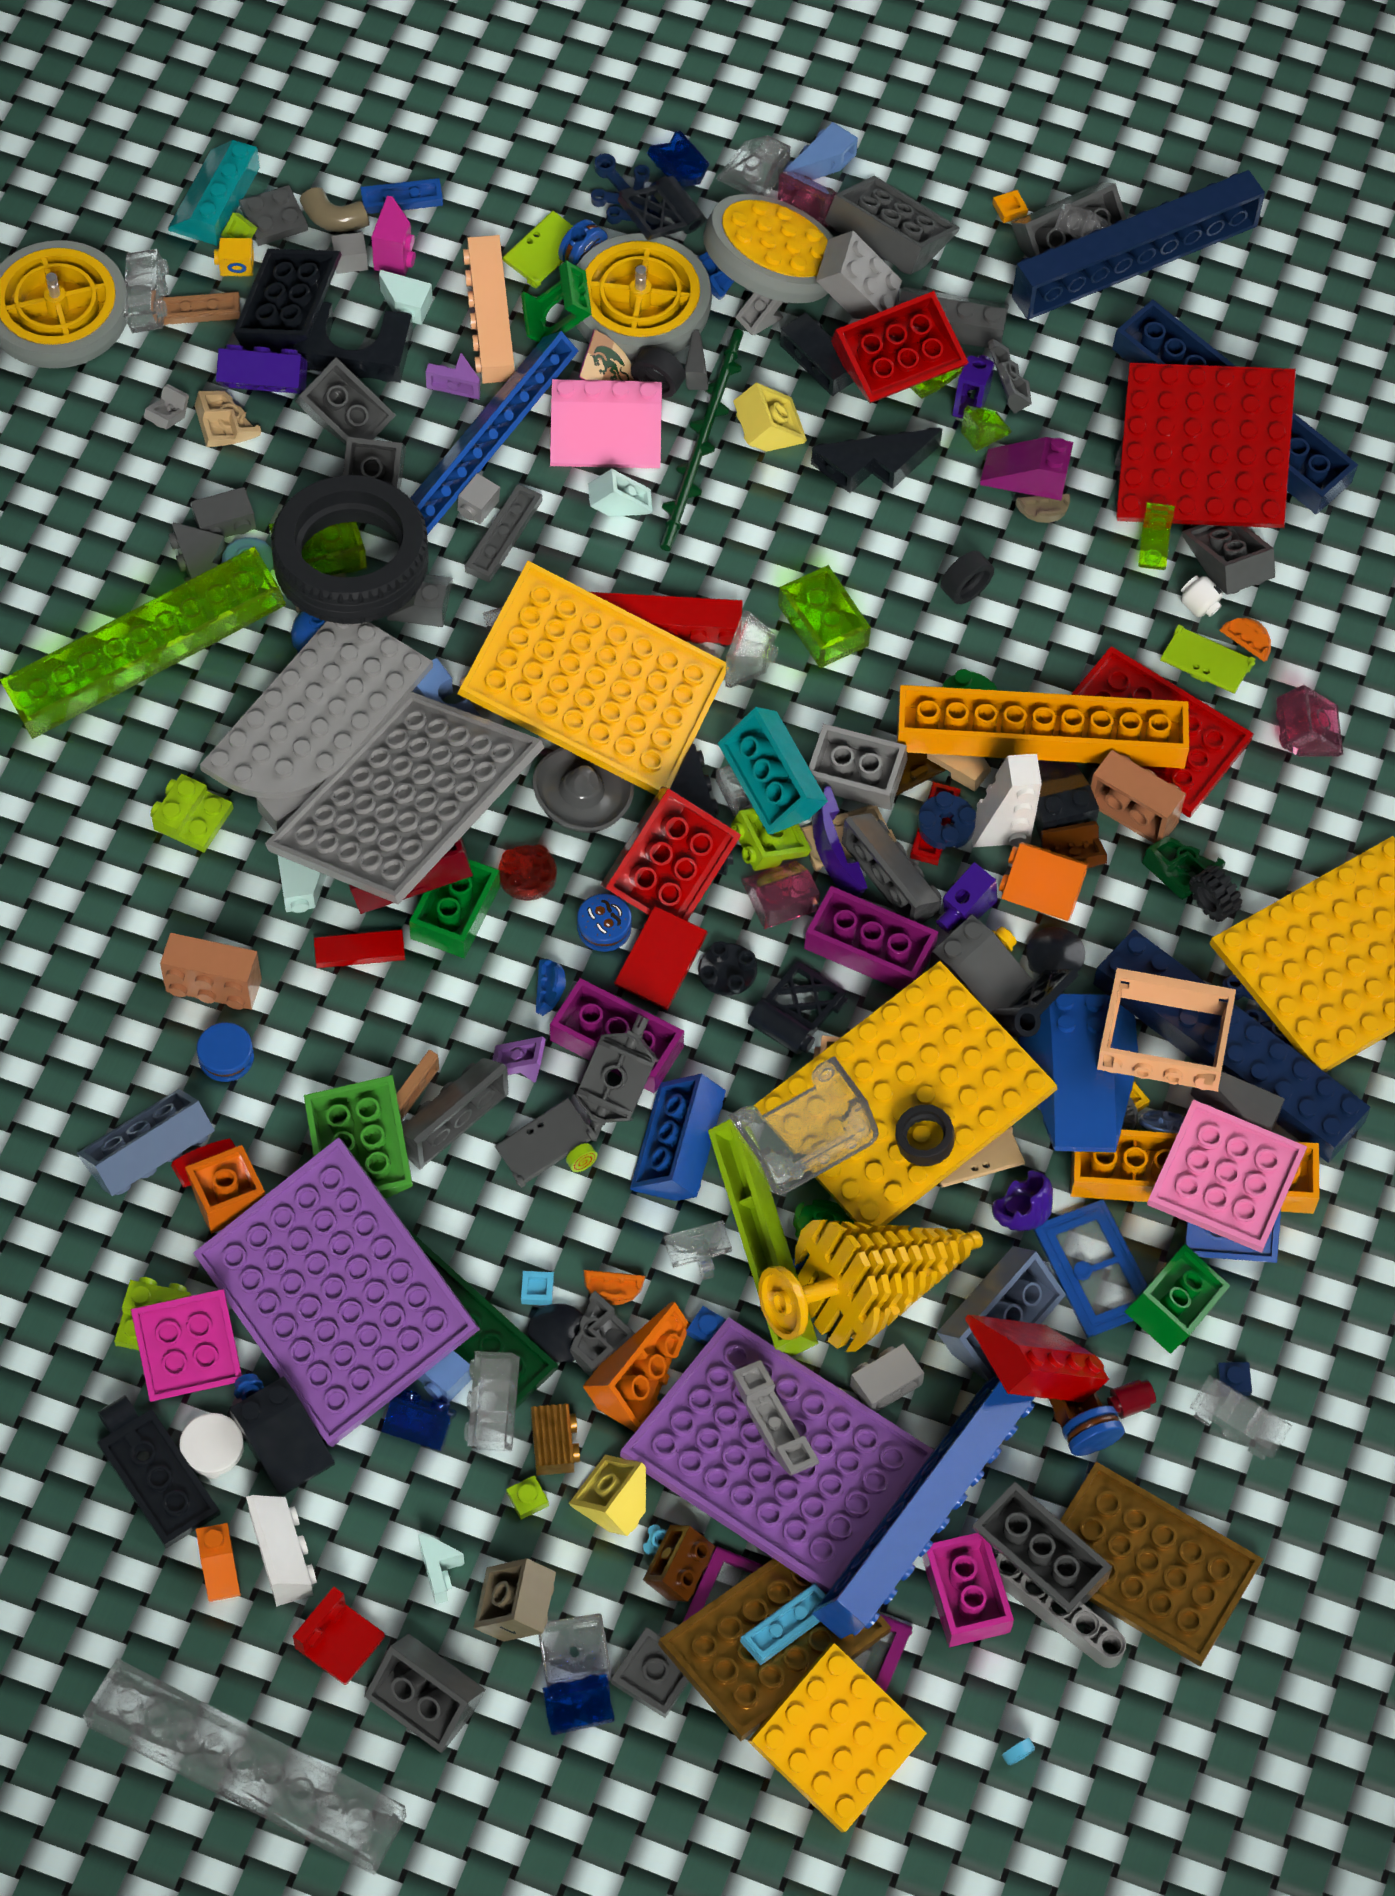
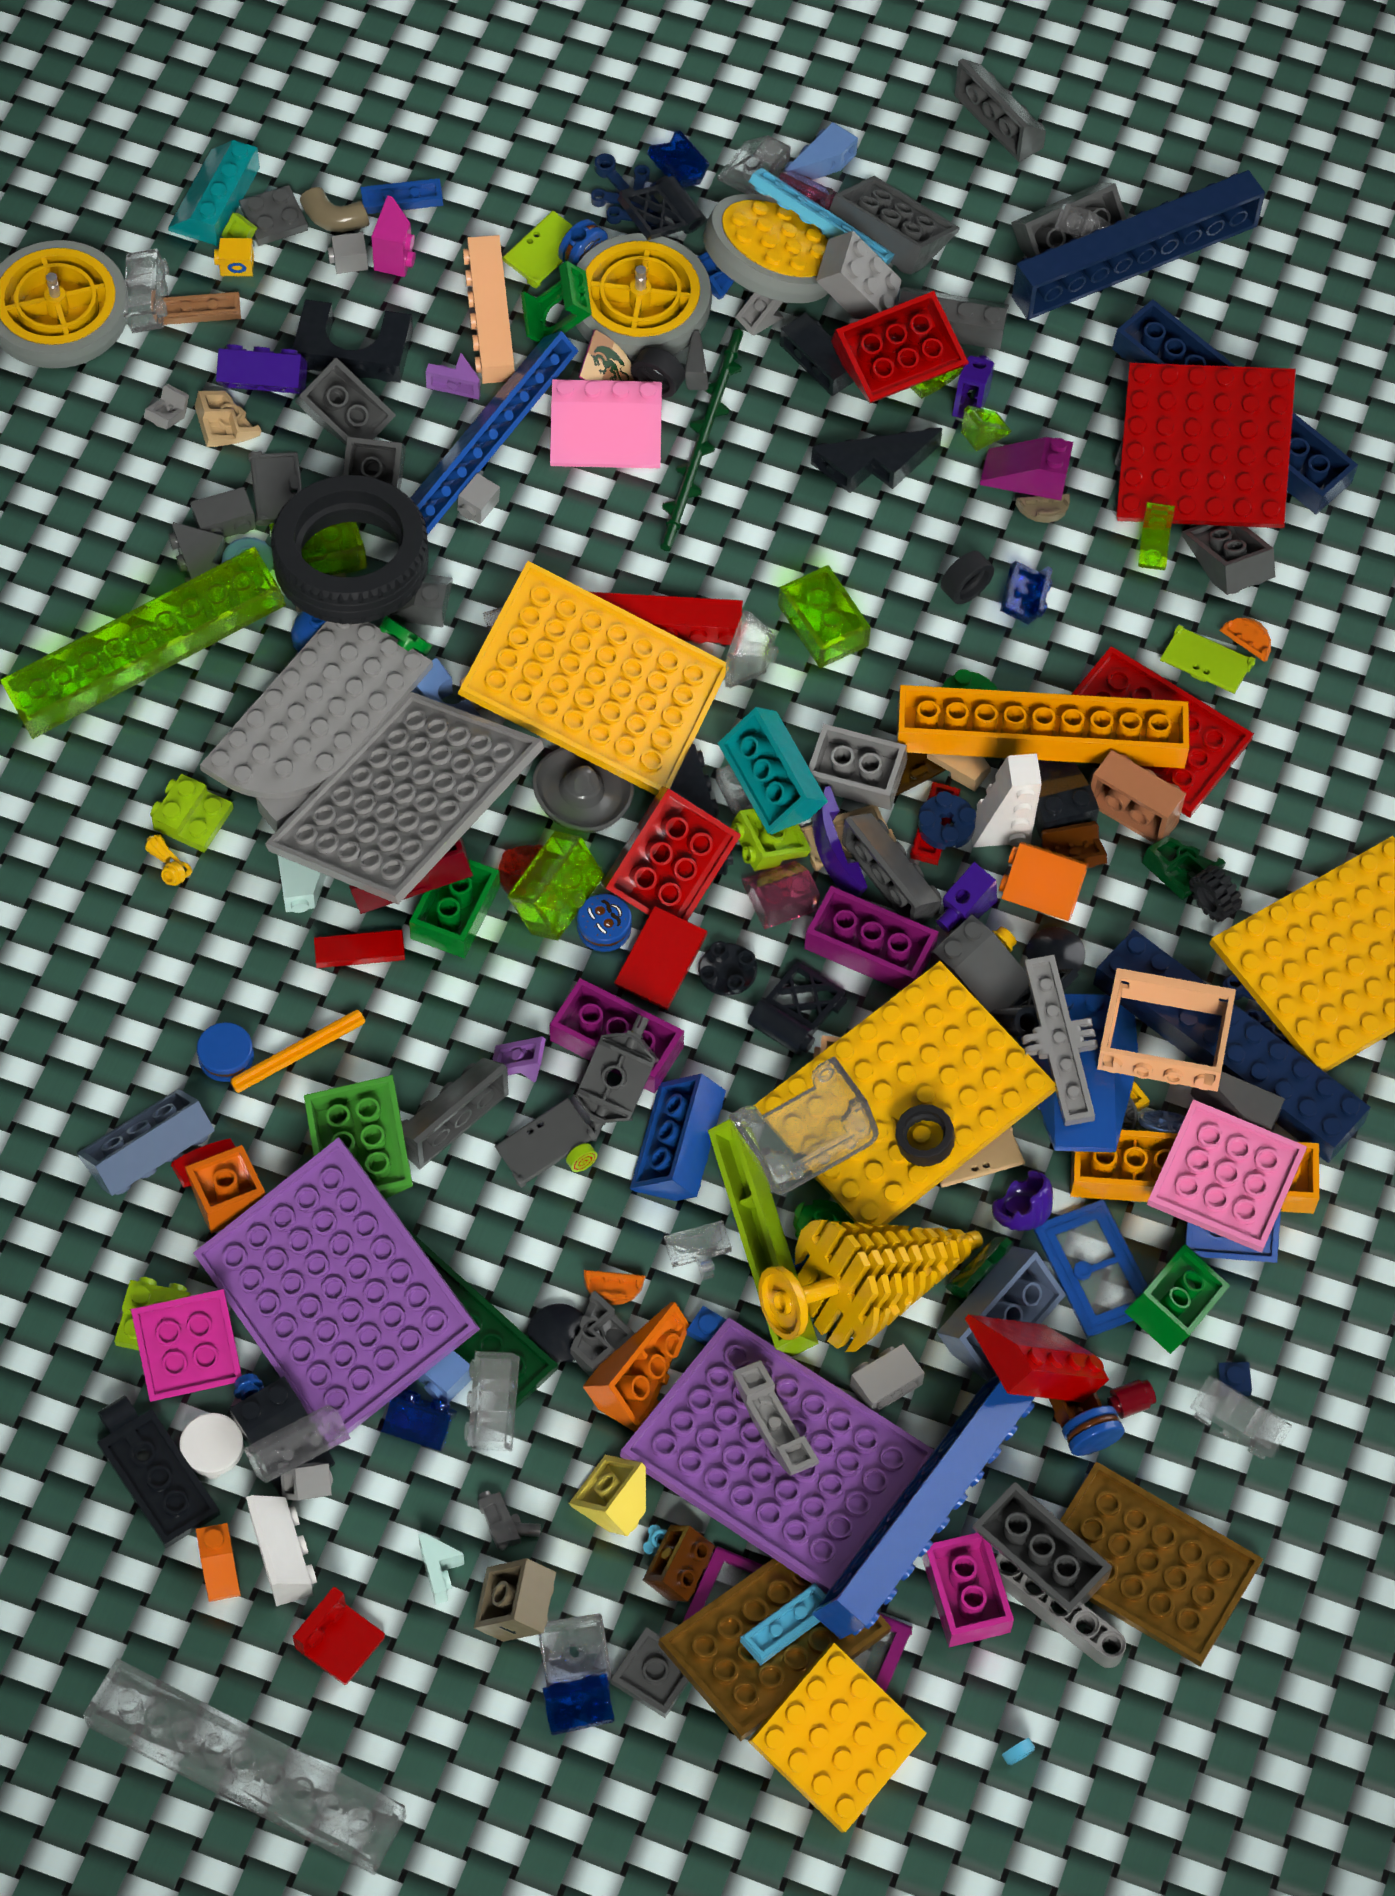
nougat brick [160,933,262,1010] -> none
black slope [233,249,342,352] -> none
dark grey slope [364,1633,486,1753] -> none
light aqua slope [379,270,433,325] -> none
medium nougat tile [397,1050,439,1121] -> none
dark grey plate [465,484,542,583] -> none
lime plate [506,1475,549,1520] -> none
medium azure plate [521,1271,554,1305] -> none
pearl gold brick [531,1403,580,1476] -> none
blue plate [536,959,566,1016] -> none
light aqua slope [588,469,653,517] -> none
light yellow slope [733,382,807,452] -> none
dark grey slope [988,339,1032,413] -> none
light orange plate [992,190,1028,223] -> none
white head [1181,575,1223,617] -> none
clear pink slope [1276,685,1344,757] -> none
none -> yellow piece [145,834,192,886]
none -> light orange axle [230,1010,365,1093]
none -> clear brick [244,1404,350,1483]
none -> dark grey door [248,451,302,526]
none -> light grey brick [280,1462,333,1501]
none -> green plate [378,616,433,657]
none -> flat silver piece [477,1491,541,1551]
none -> clear neon green brick [507,831,605,941]
none -> medium azure plate [748,168,895,265]
none -> dark green slope [945,1236,1012,1303]
none -> dark grey slope [954,59,1046,162]
none -> clear blue bracket [1000,561,1053,625]
none -> light grey hinge [1022,955,1098,1126]

